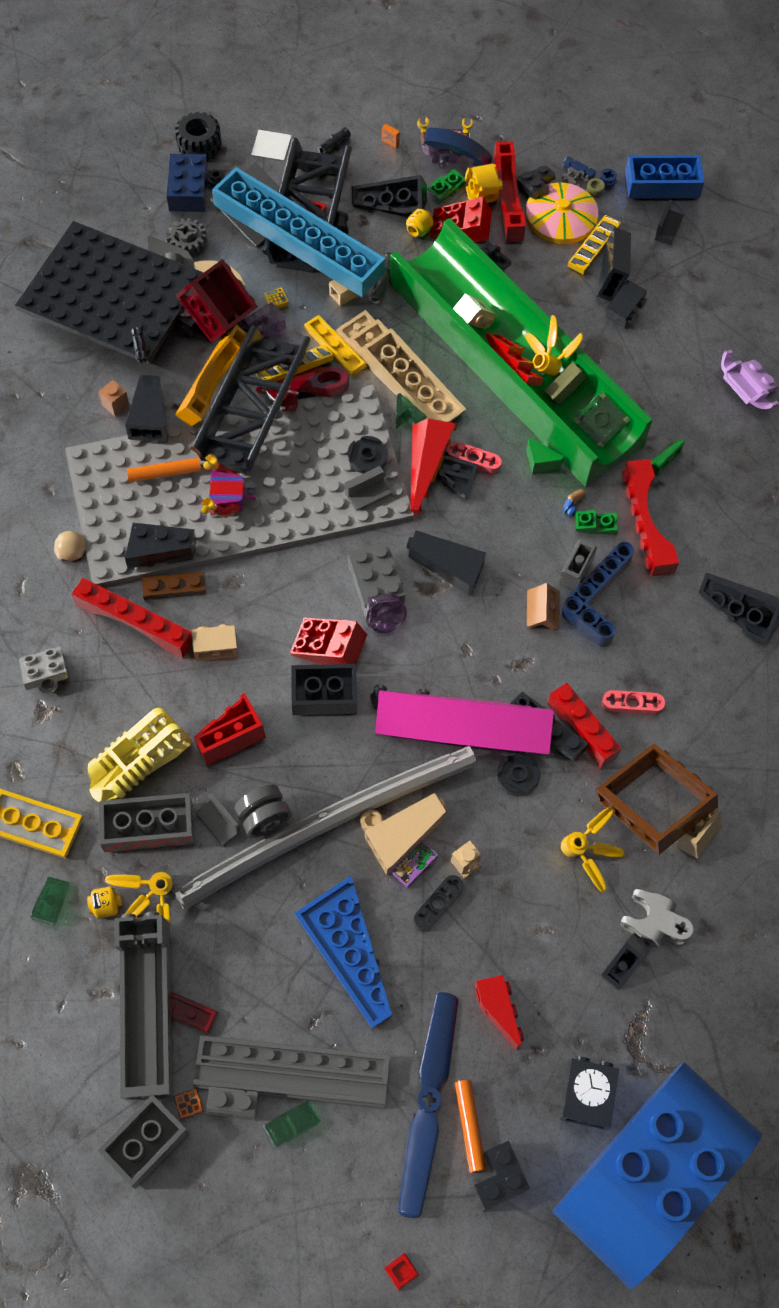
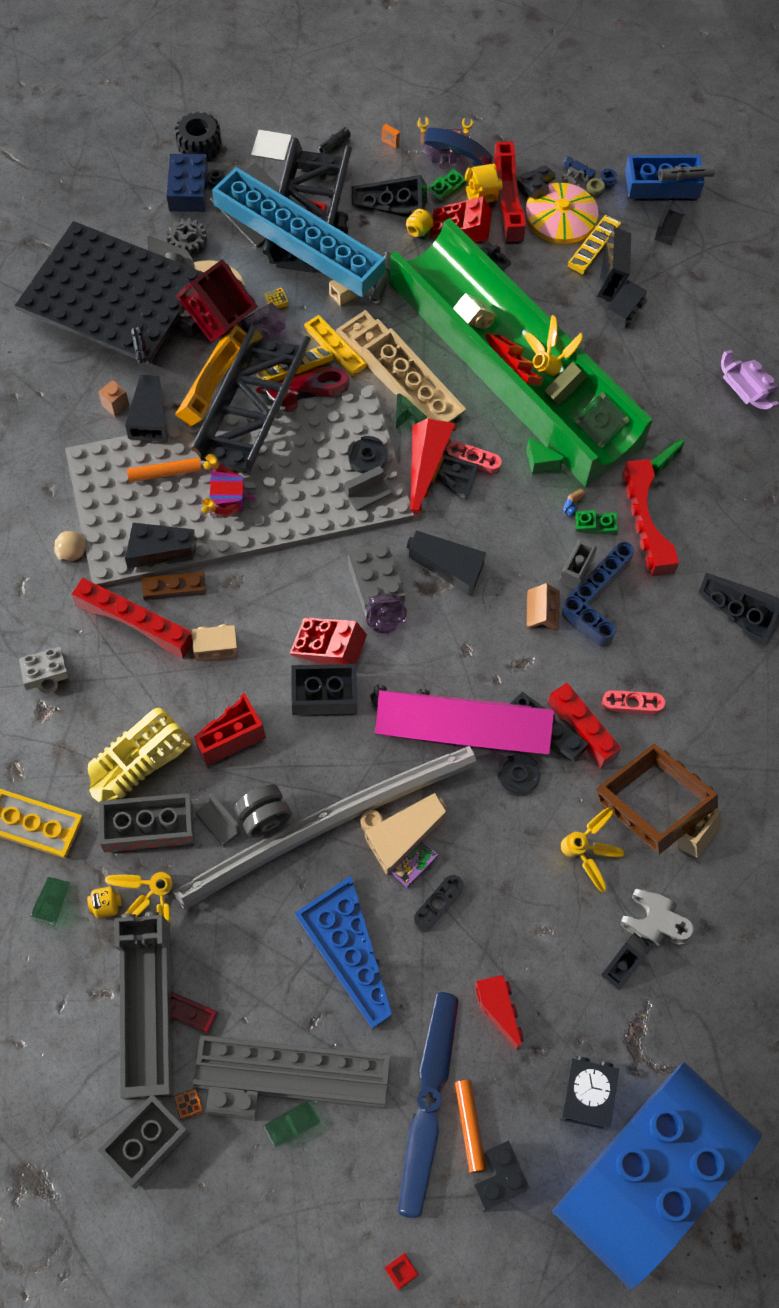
tan brick [451,841,482,879] -> none
none -> dark grey pin [658,165,715,181]

